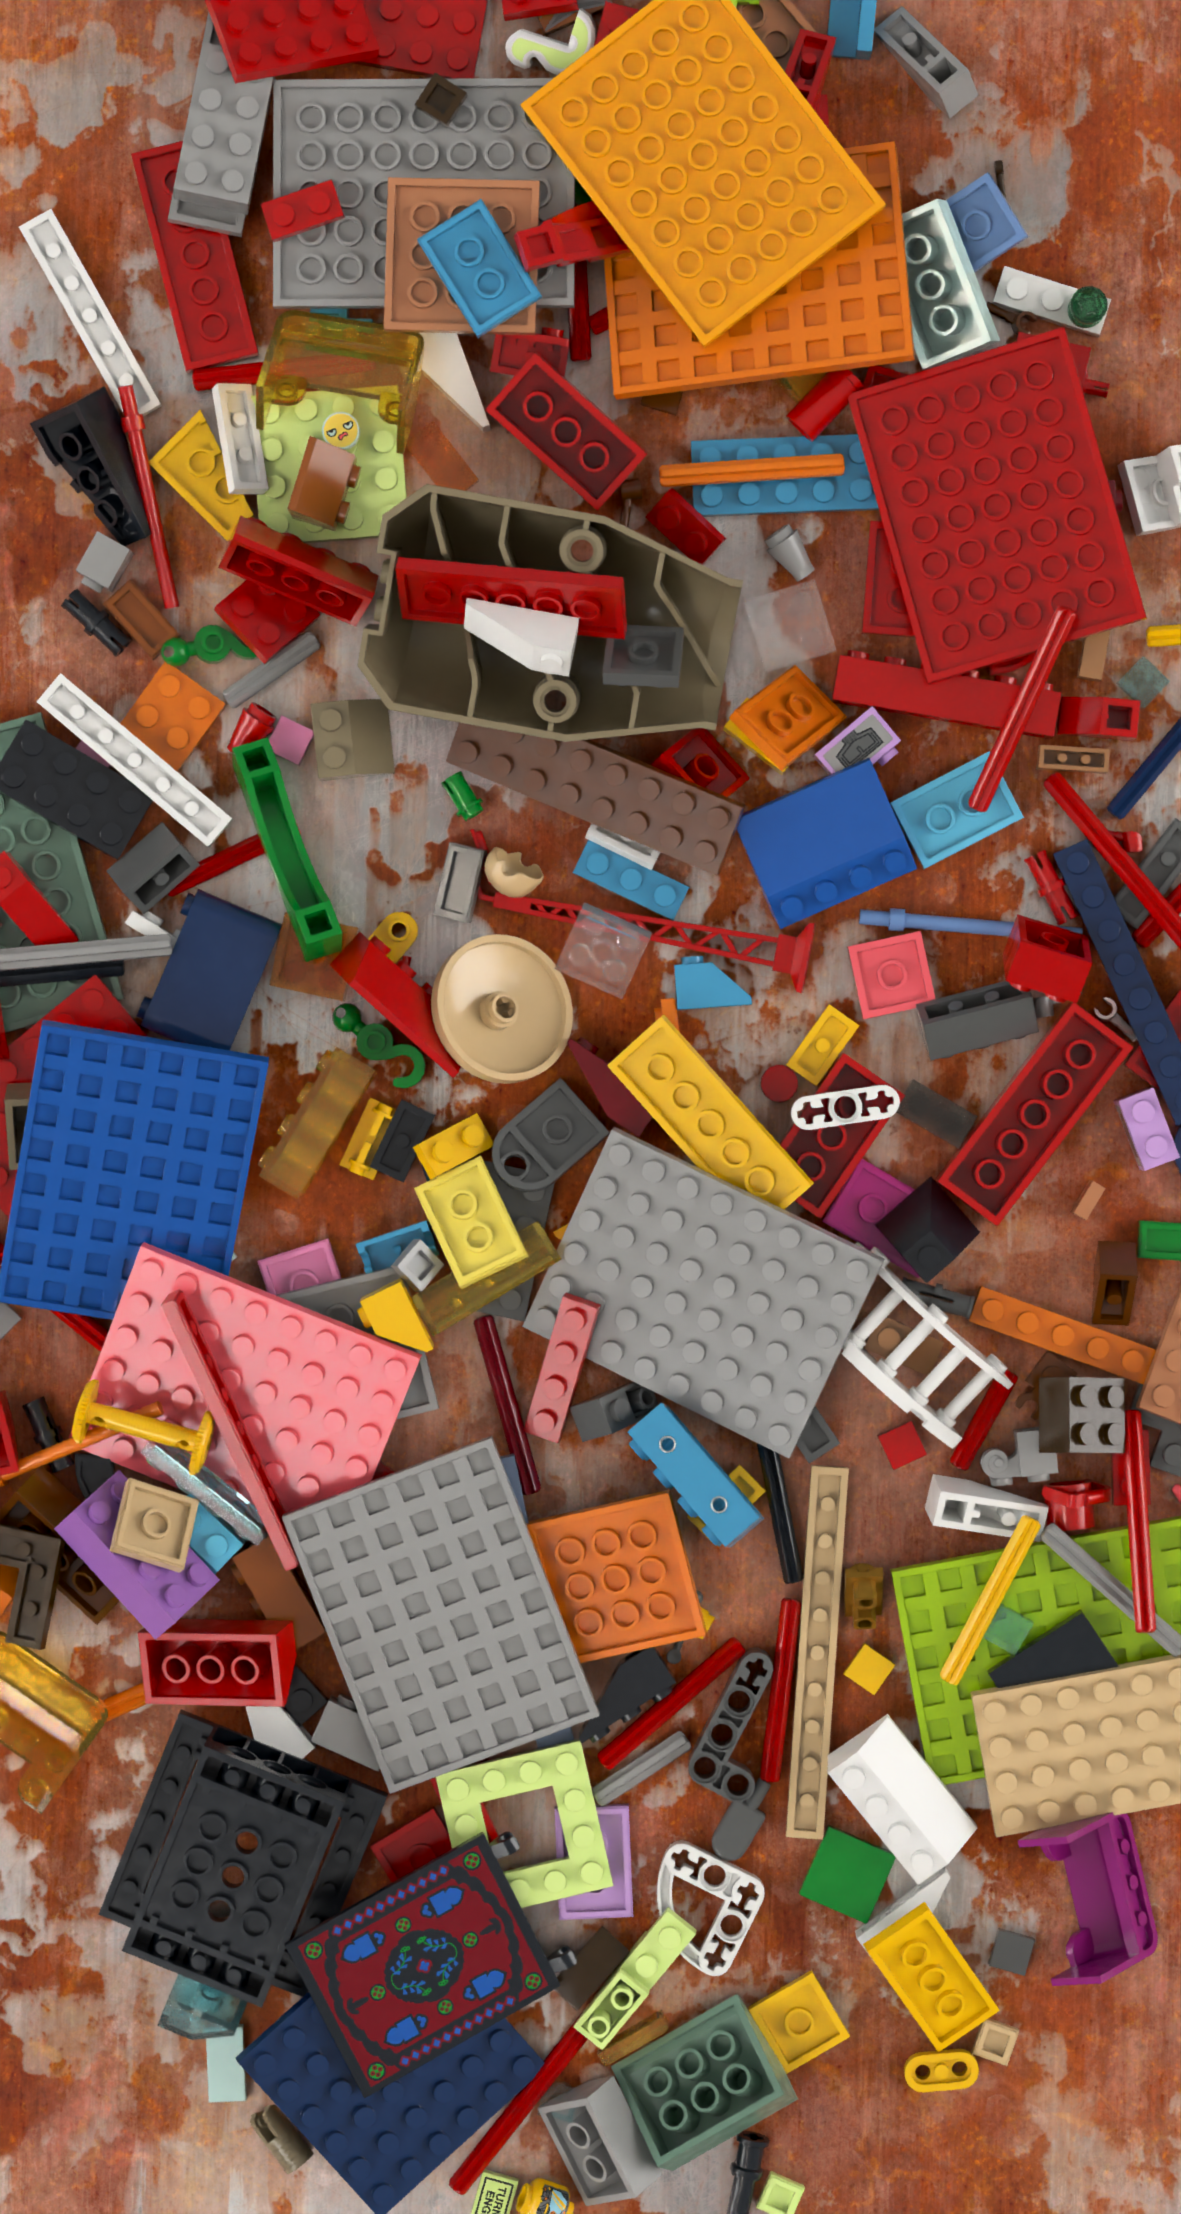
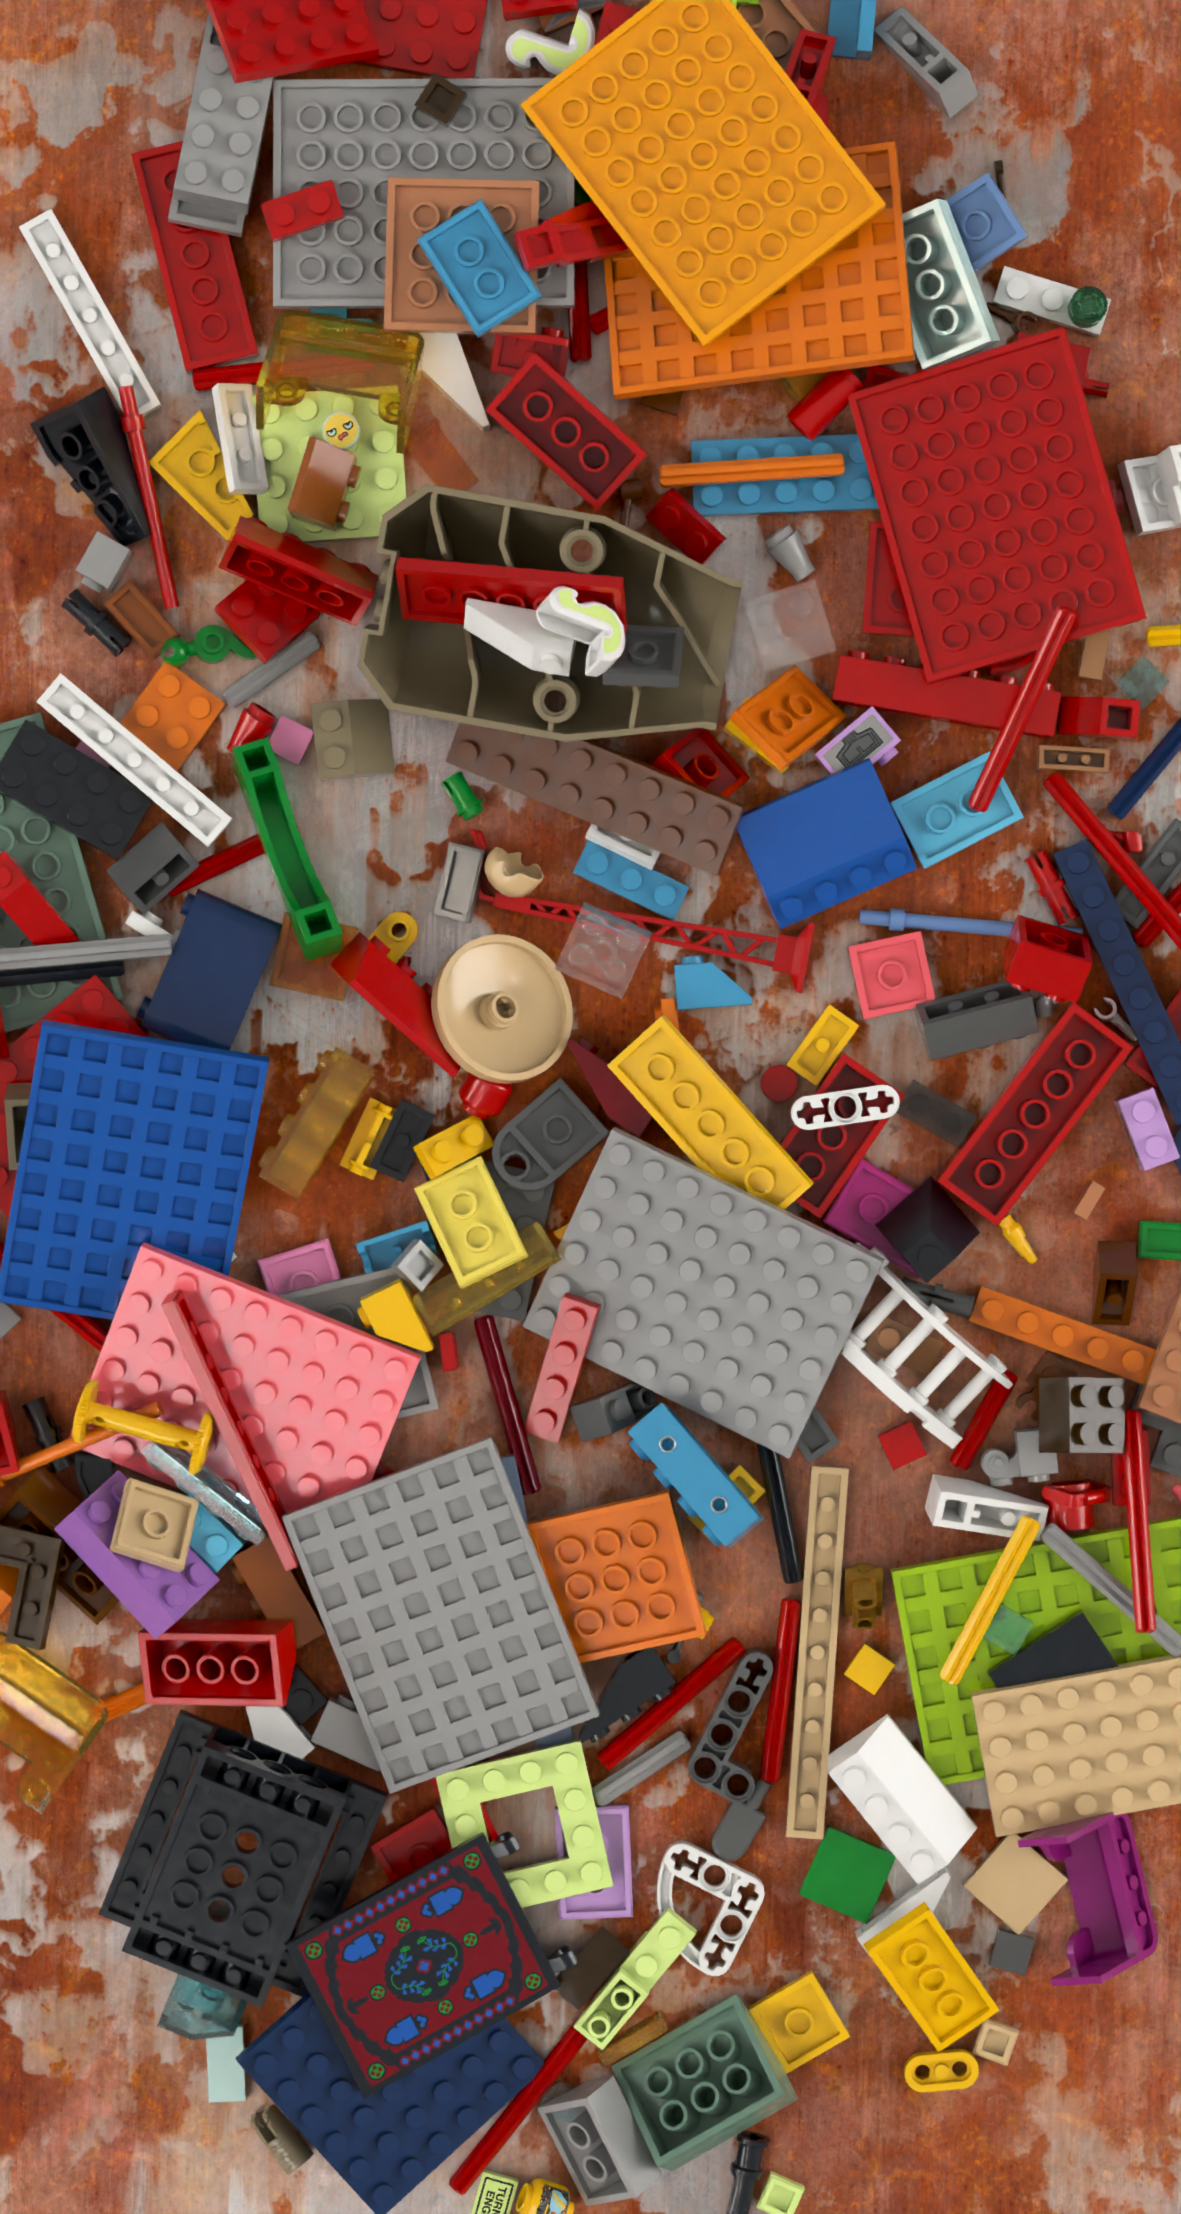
green piece [332,1003,426,1088] -> none
none -> red tile [439,1331,459,1372]
none -> red head [458,1072,514,1120]
none -> white animal [536,586,626,677]
none -> tan tile [963,1834,1068,1935]
none -> yellow piece [999,1213,1038,1264]

